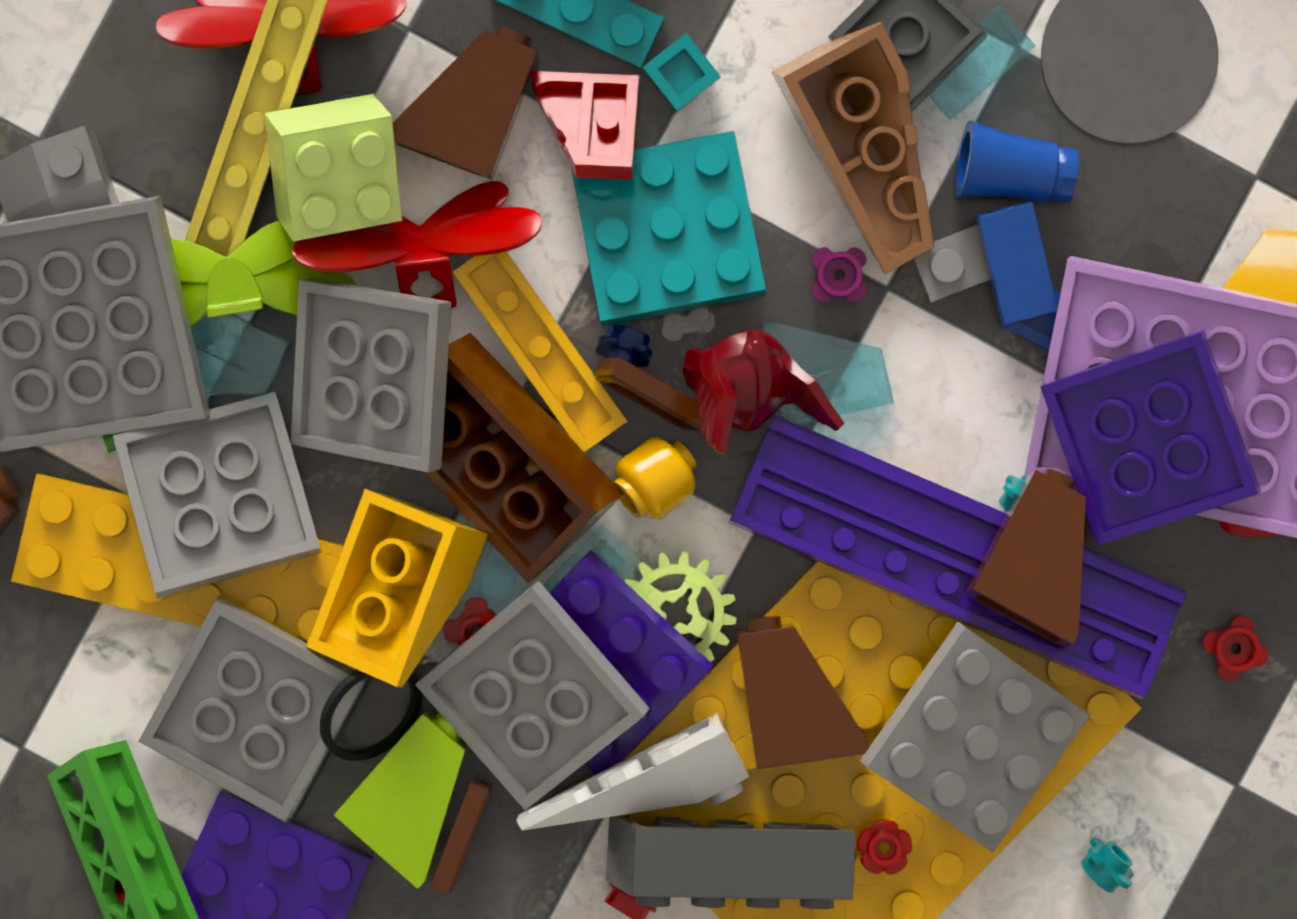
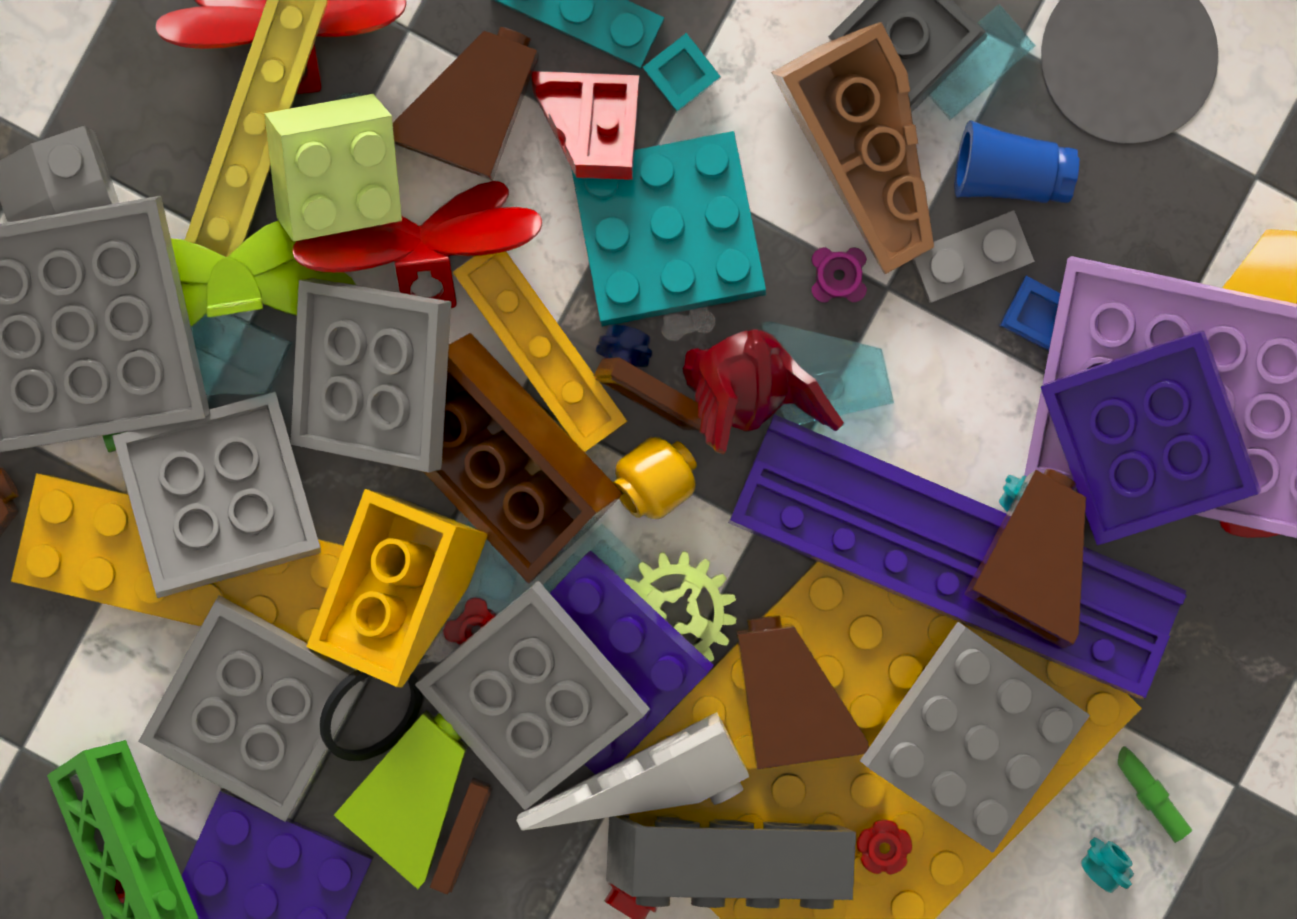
blue tile [975,201,1058,325] -> none
red plate [1202,616,1268,681] -> none
none -> bright green piece [1118,746,1192,843]

